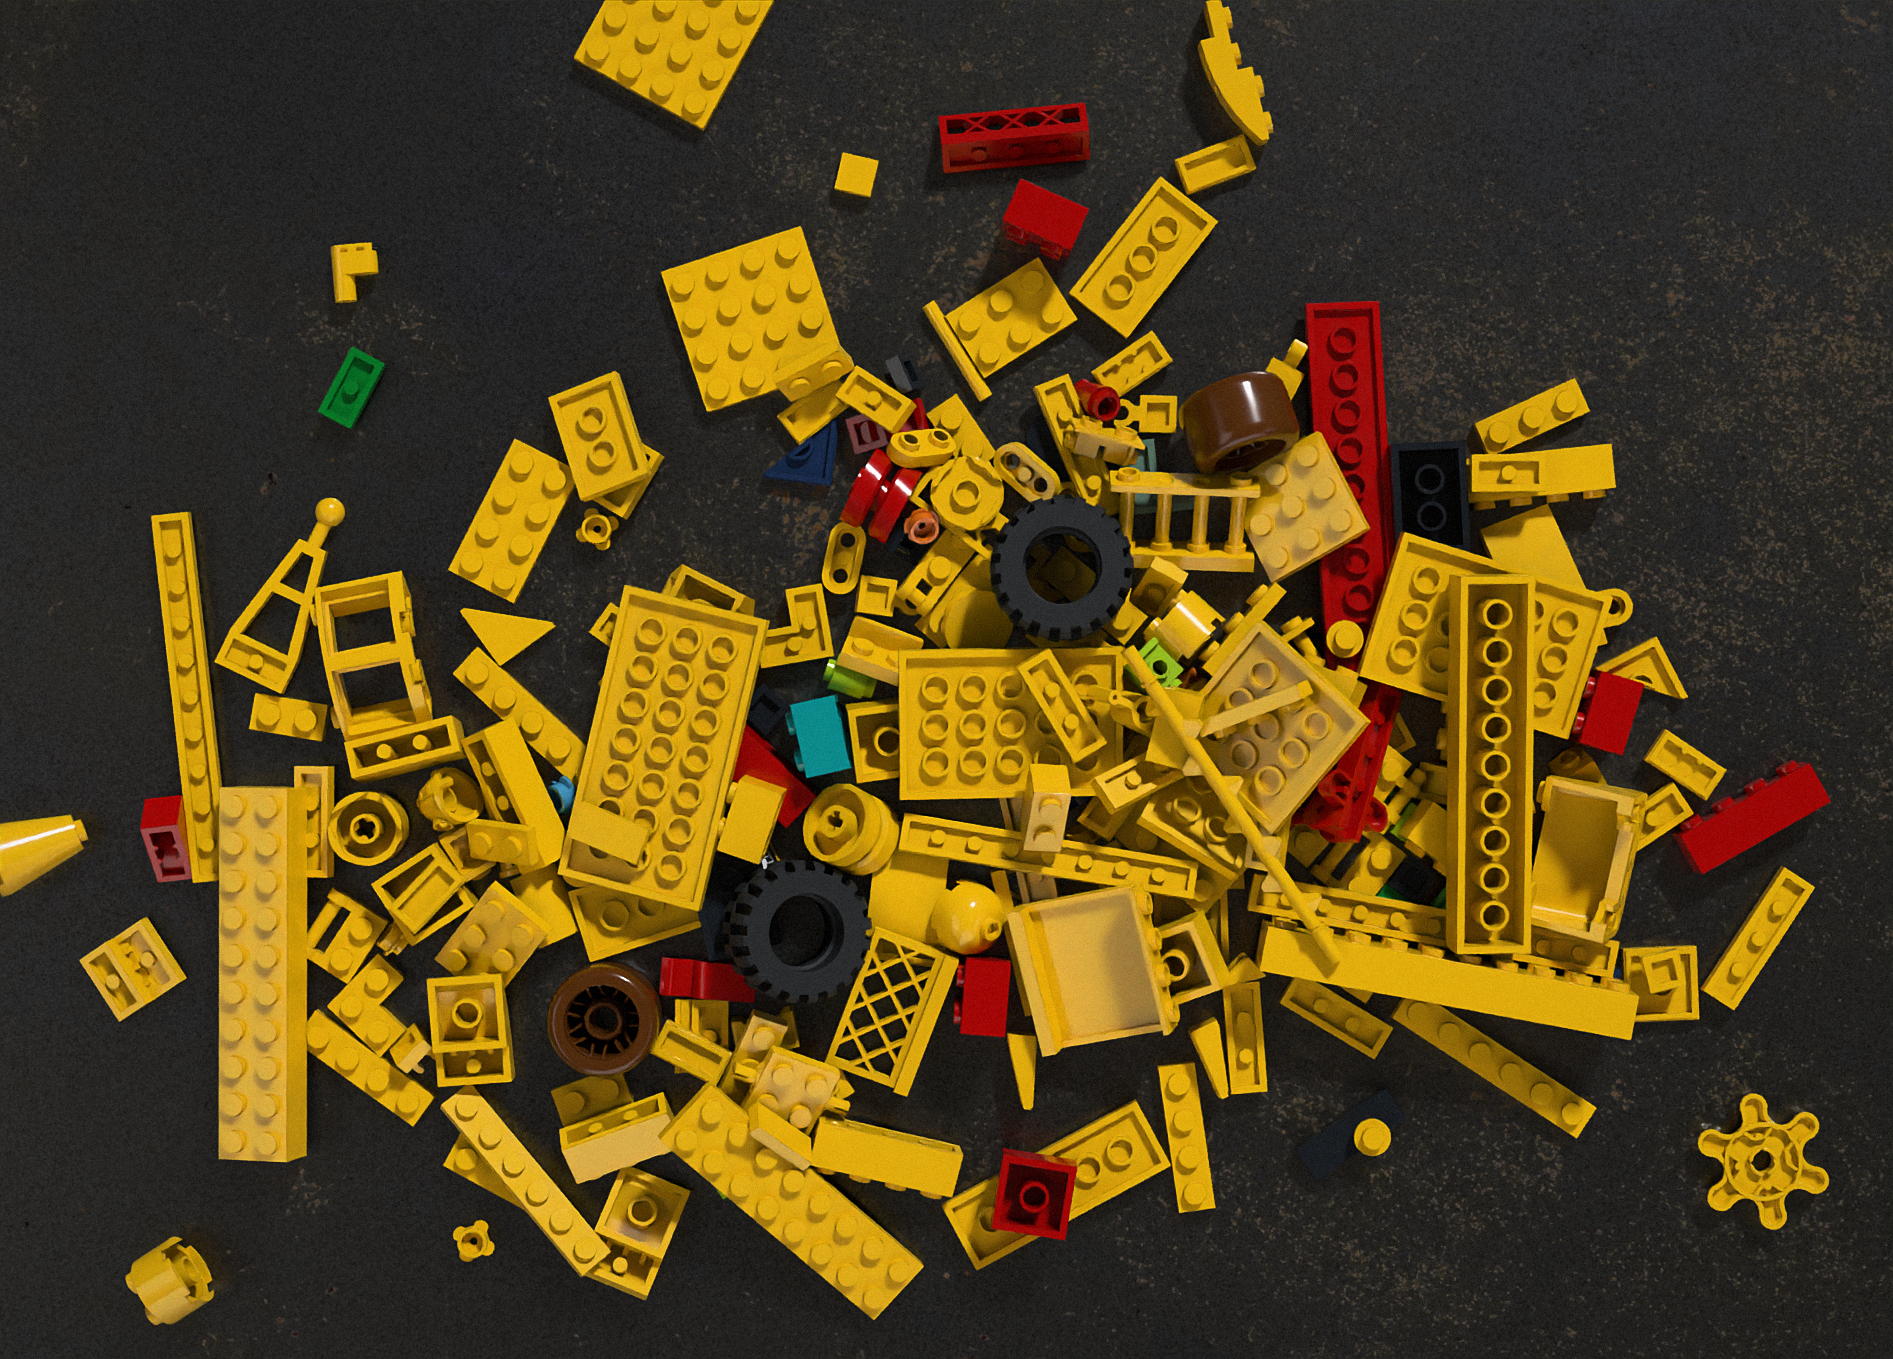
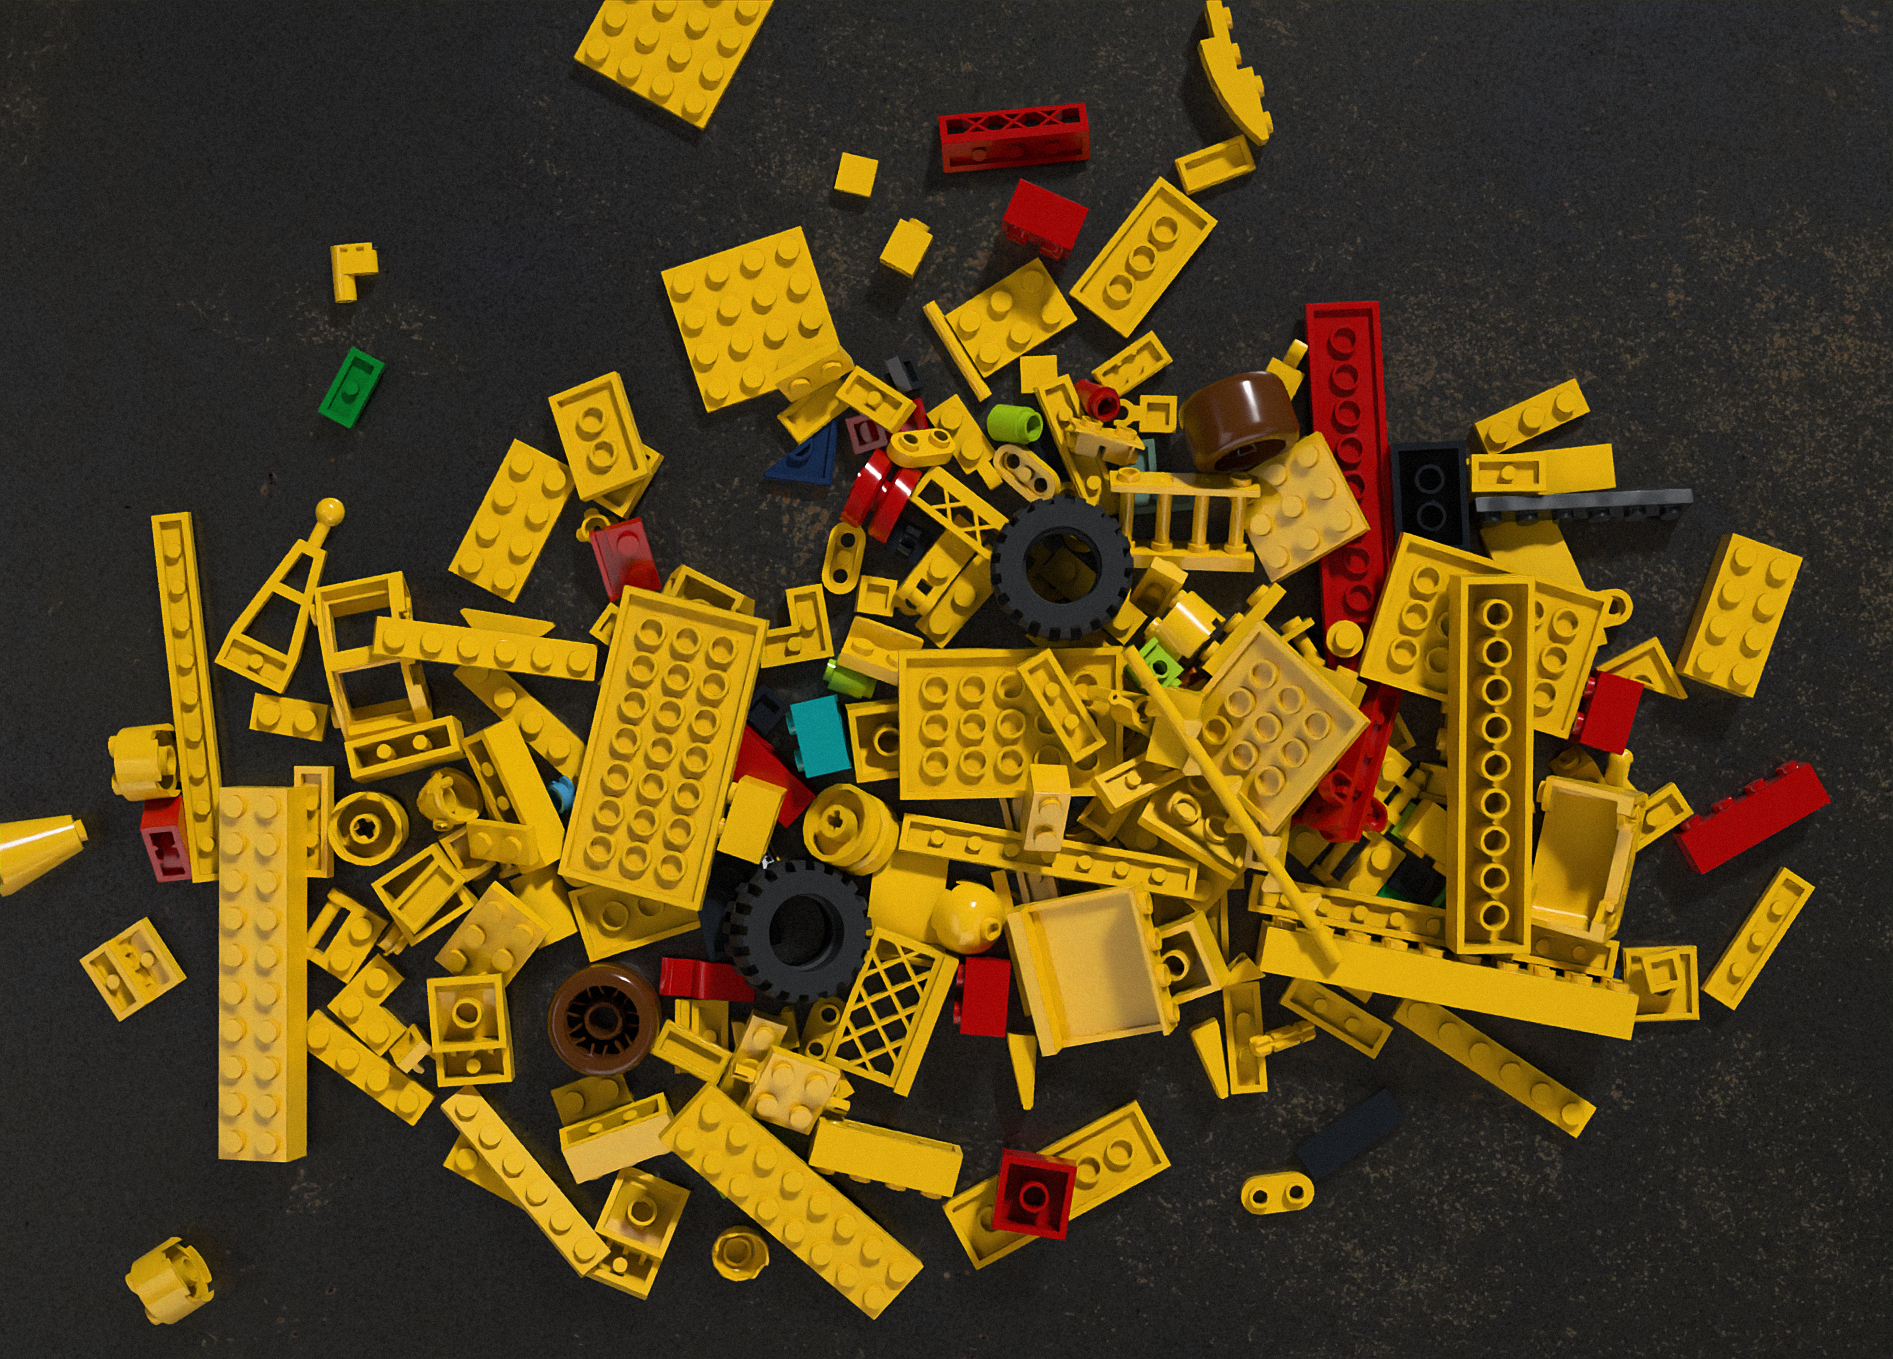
yellow plate [453,1220,495,1262] -> none
yellow tile [568,801,652,865] -> none
yellow tile [748,1101,813,1171] -> none
orange plate [903,508,939,544] -> none
yellow tile [930,456,1004,530] -> none
yellow tile [940,587,1013,649] -> none
yellow plate [1157,1061,1216,1213] -> none
yellow plate [1200,679,1313,739] -> none
yellow plate [1353,1118,1391,1156] -> none
yellow plate [1643,729,1727,801] -> none
yellow plate [1697,1093,1829,1230] -> none
none -> yellow brick [108,723,181,802]
none -> yellow plate [371,616,598,682]
none -> red plate [589,517,662,602]
none -> yellow hair [711,1225,769,1282]
none -> yellow plate [798,995,846,1063]
none -> yellow brick [880,218,933,279]
none -> lime brick [986,404,1043,444]
none -> yellow tile [1020,355,1058,395]
none -> yellow plate [1240,1171,1314,1215]
none -> yellow axle [1248,1020,1316,1057]
none -> black plate [1469,489,1694,528]
none -> yellow arm [1604,748,1637,791]
none -> yellow brick [1674,533,1803,698]

